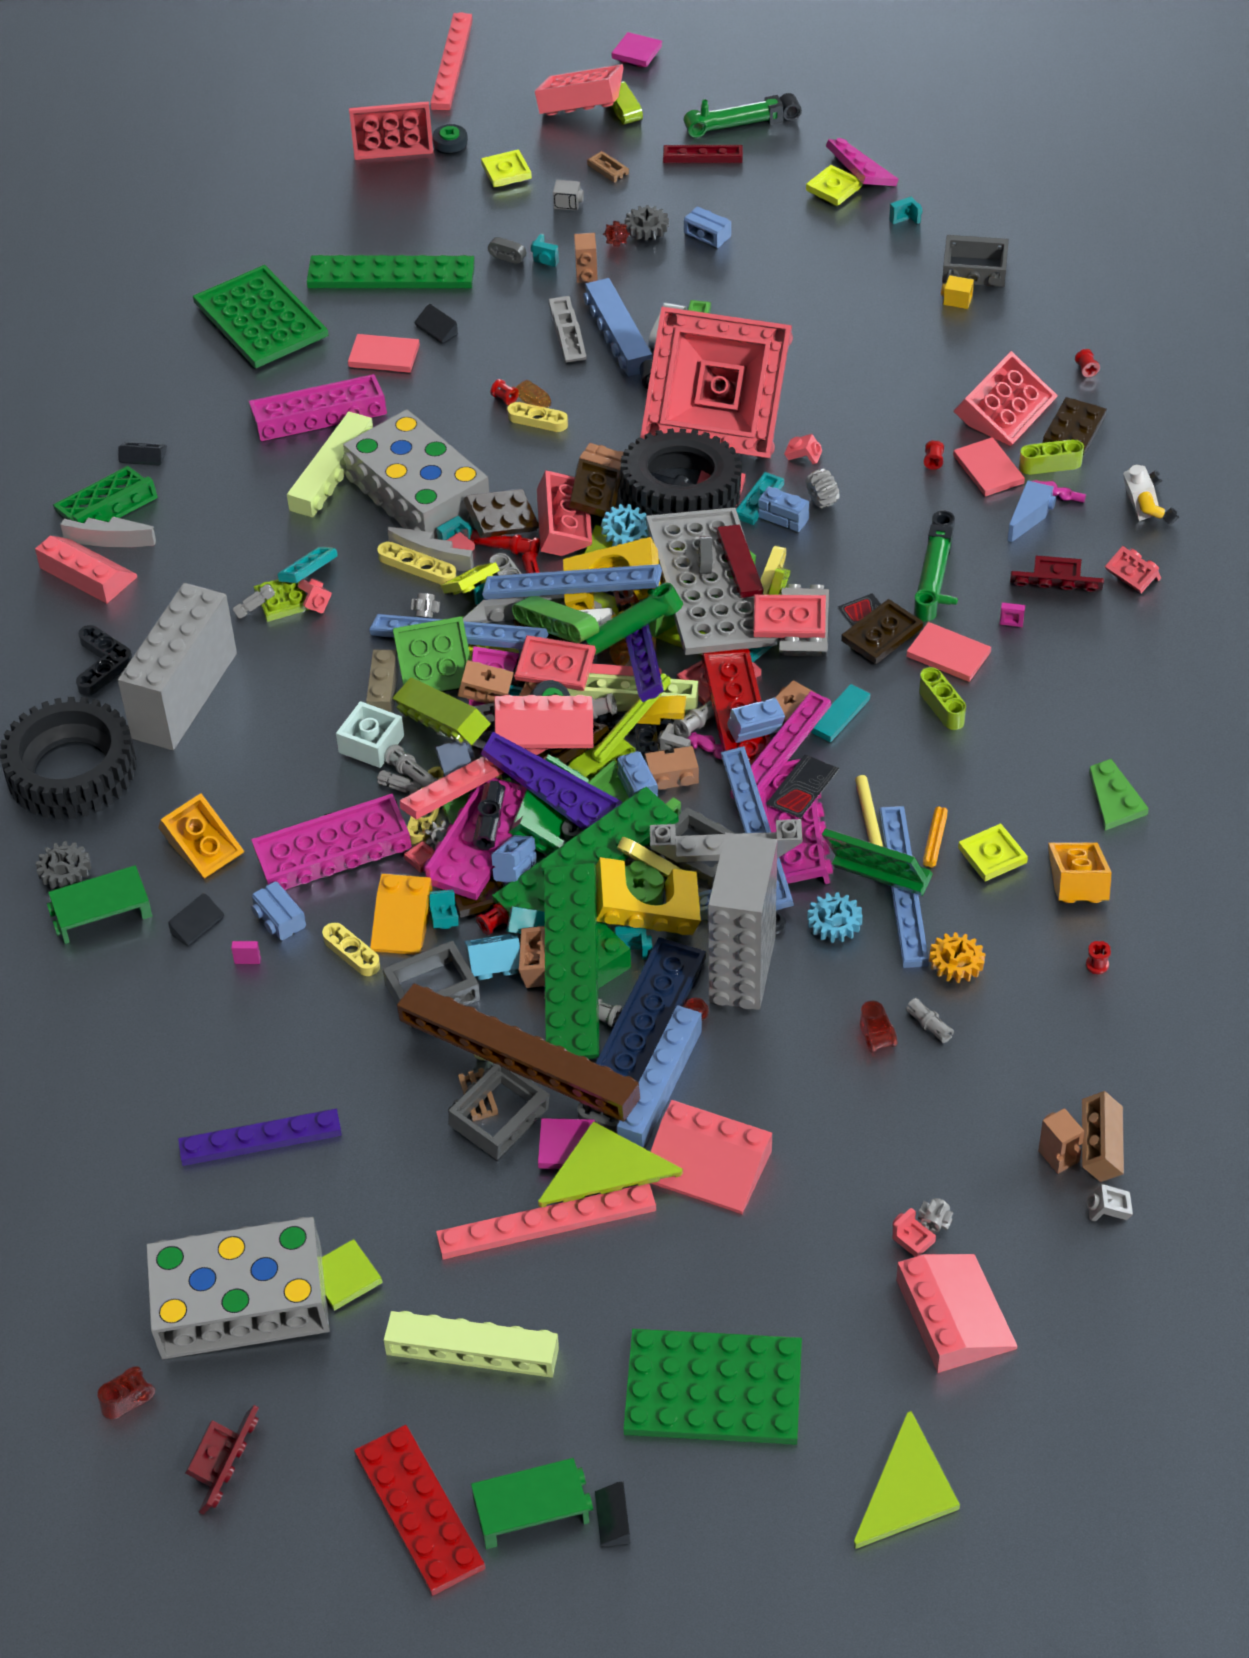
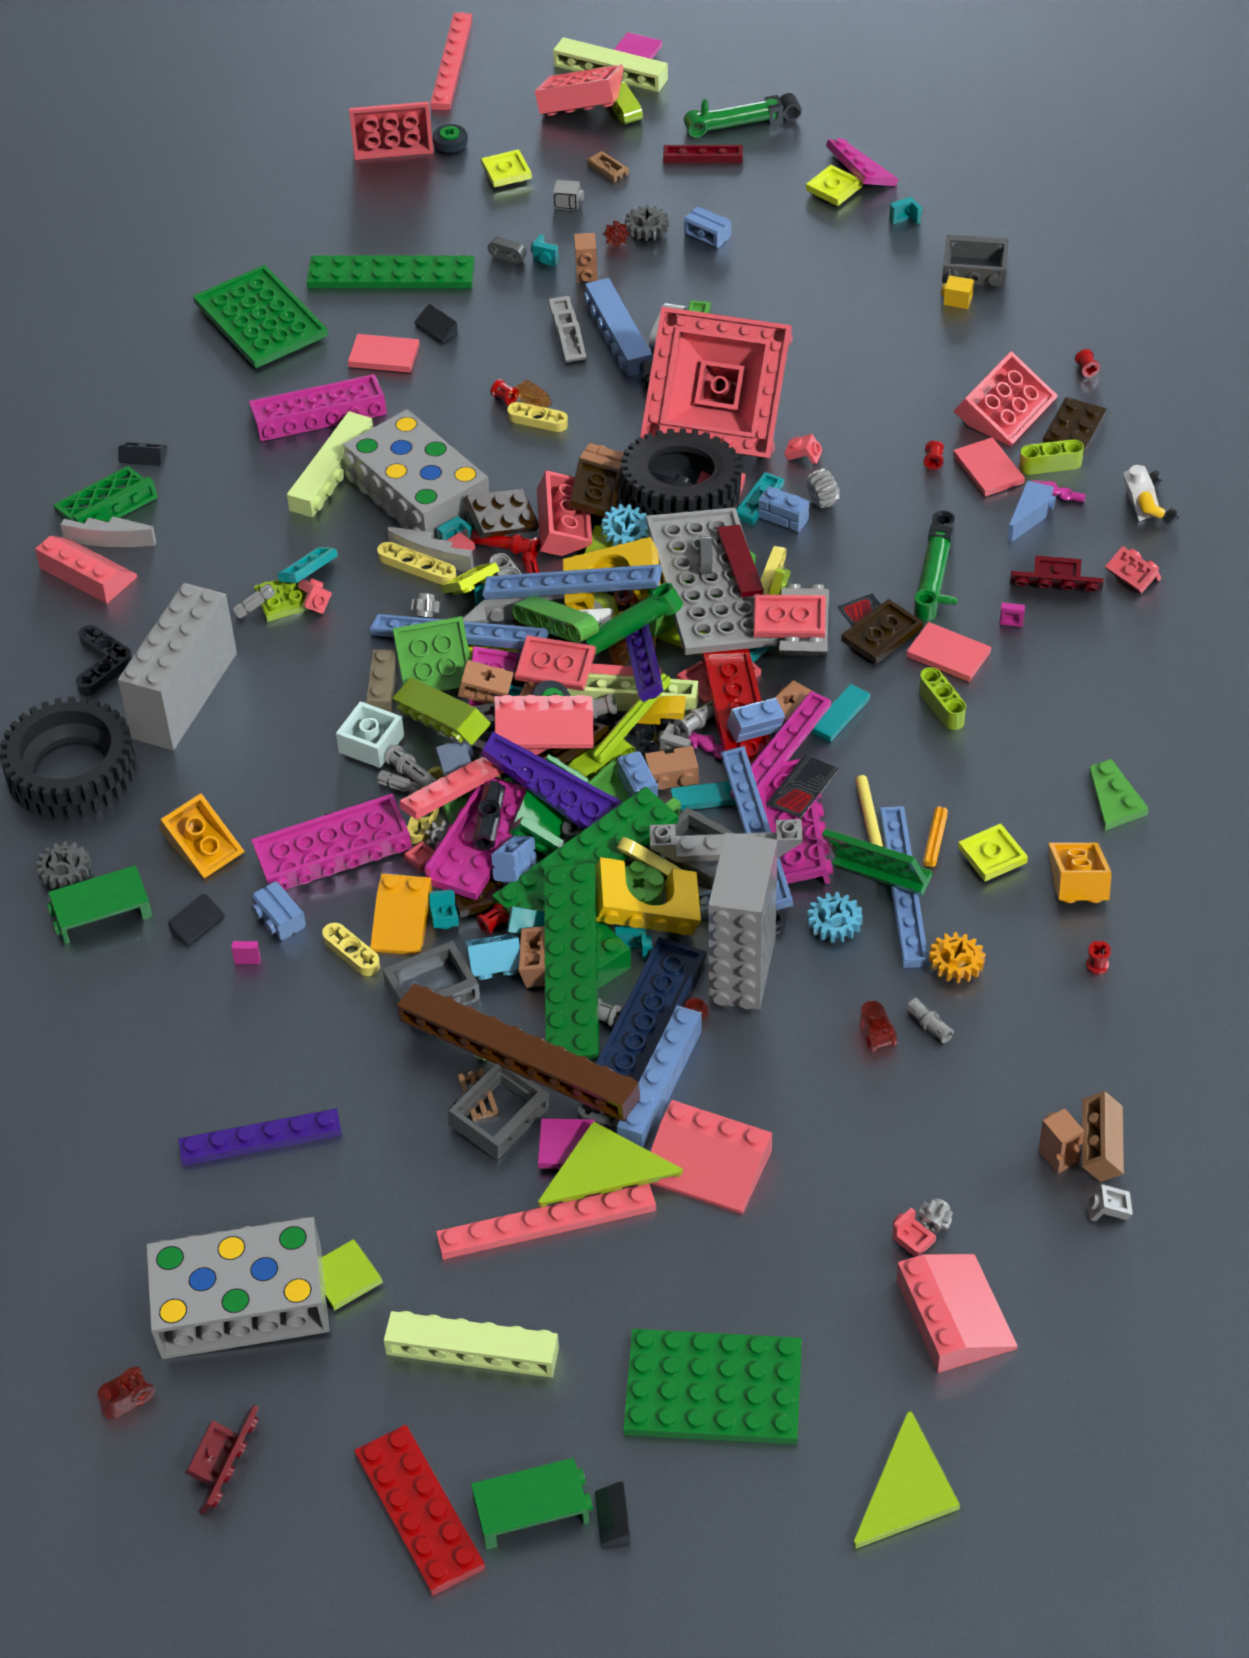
none -> yellowish green brick [553,37,668,92]
none -> teal tile [671,781,736,811]

